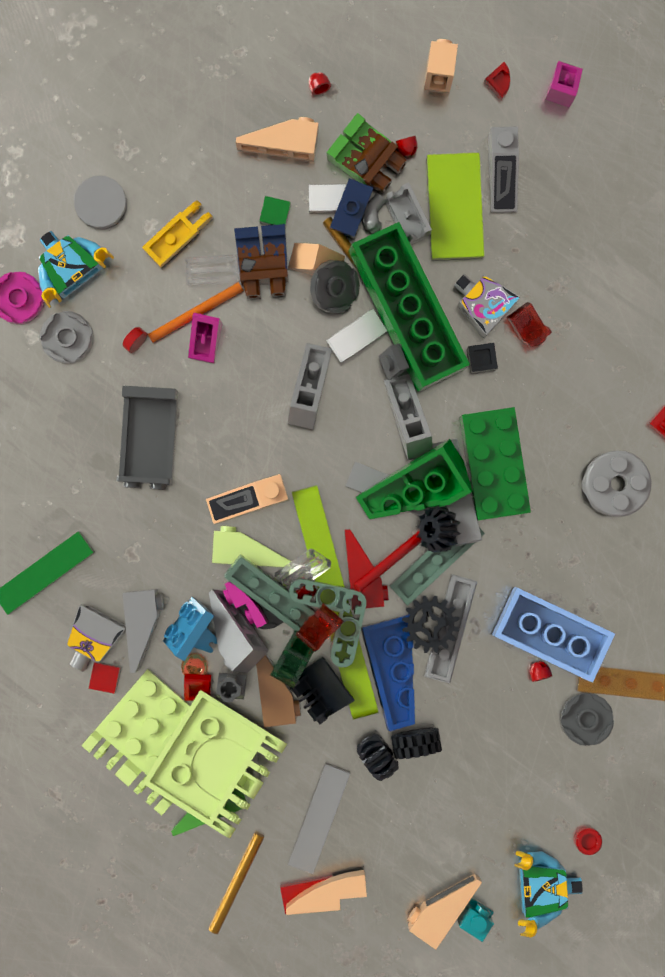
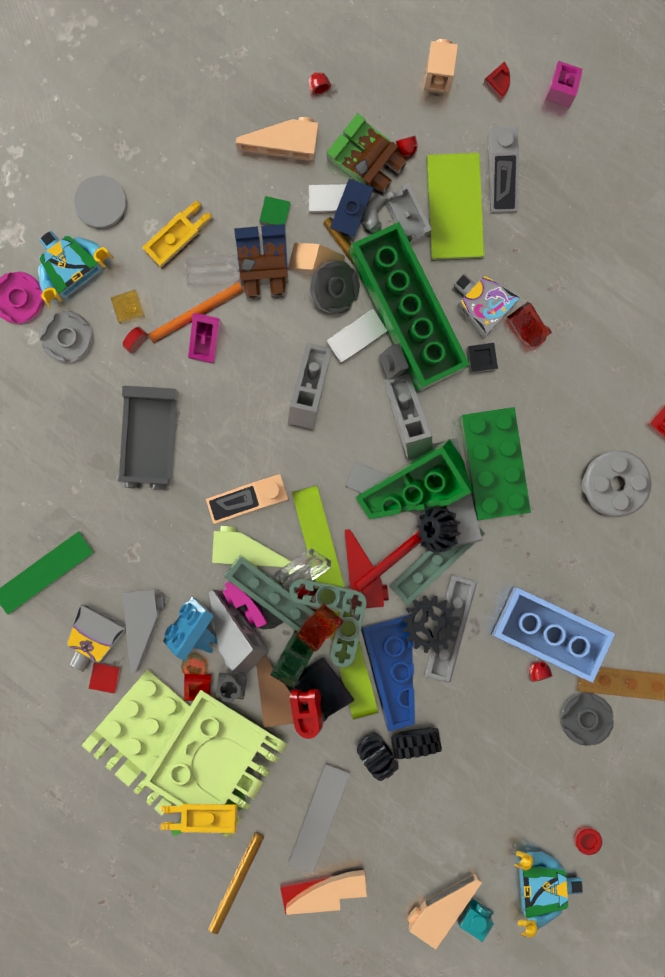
none -> clear yellow plate [110,290,144,324]
none -> yellow hinge [160,804,238,833]
none -> red plate [290,689,323,739]

